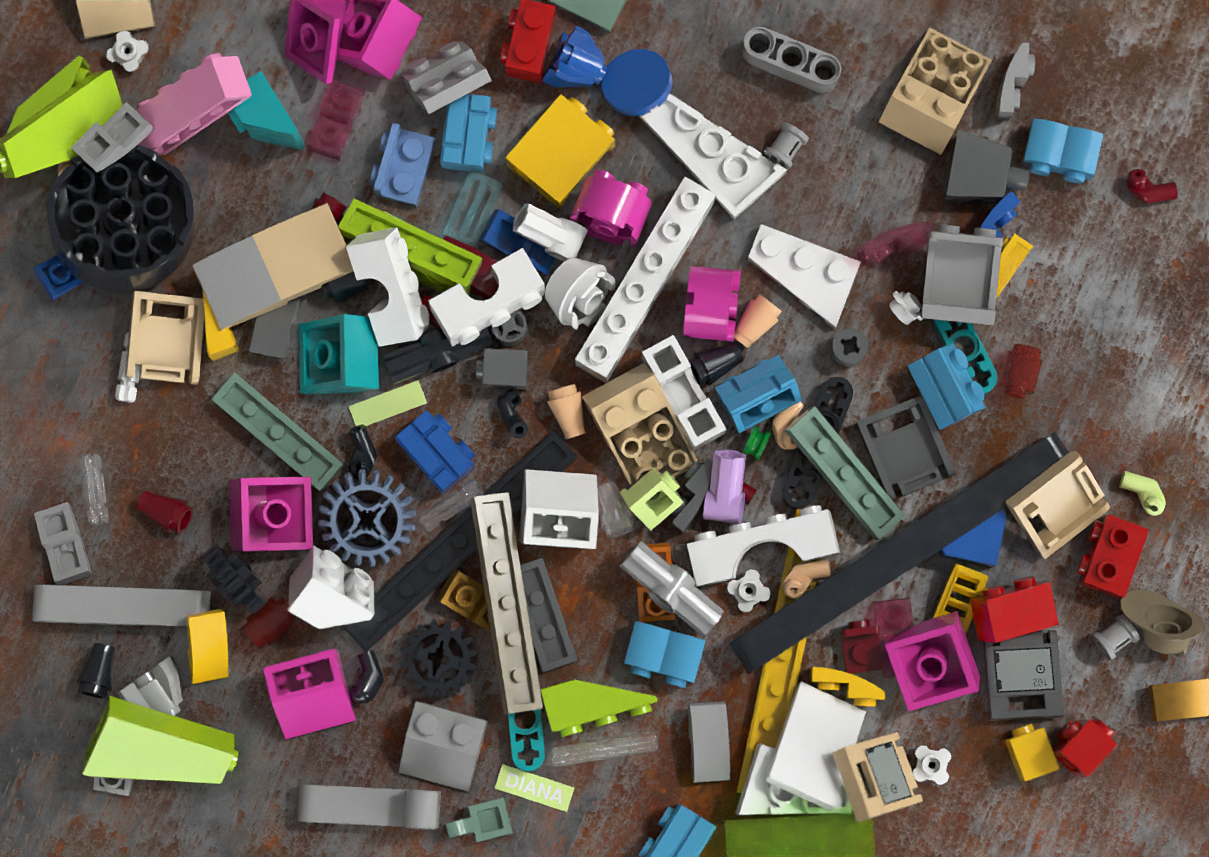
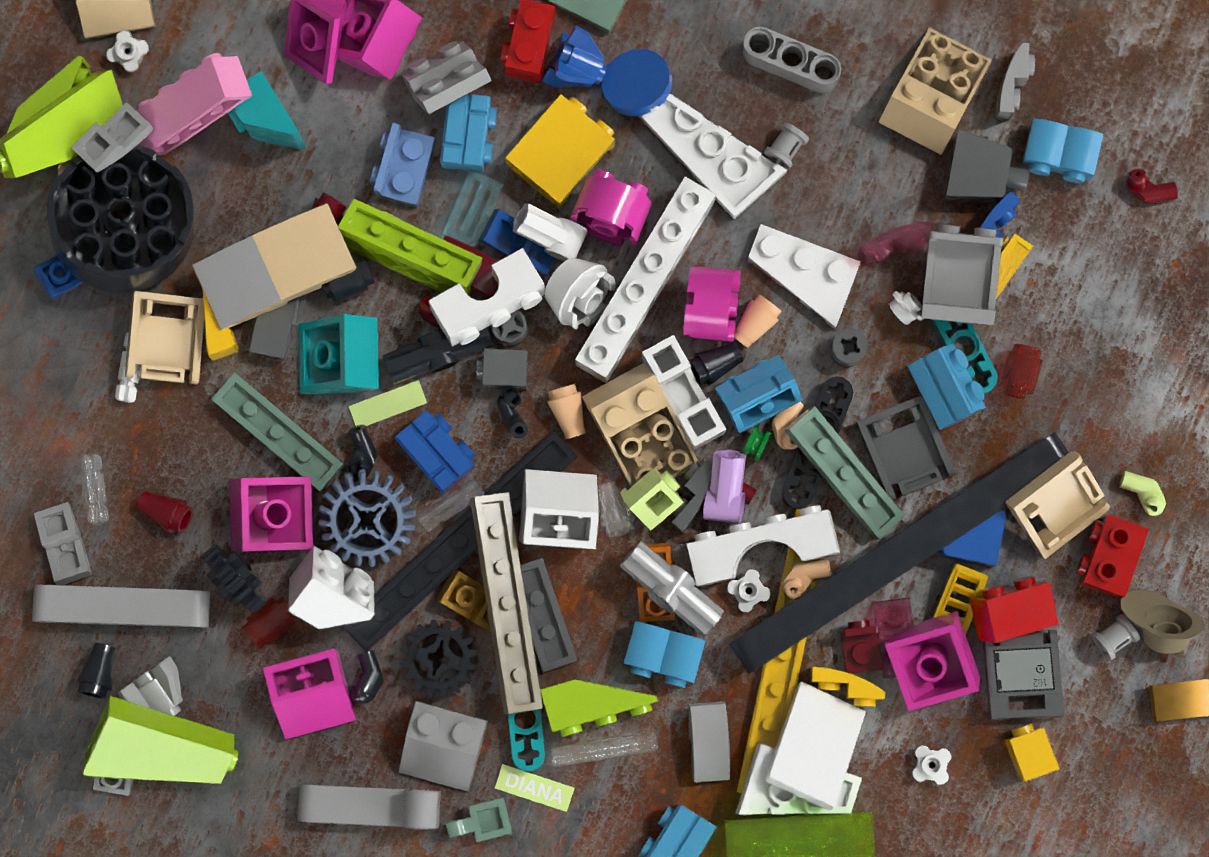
yellow slope [185,609,228,684] -> none
clear pink slope [306,79,365,162] -> none
white arch [346,227,429,347] -> none
tan container [832,732,923,823] -> none
red brick [1052,719,1118,777] -> none

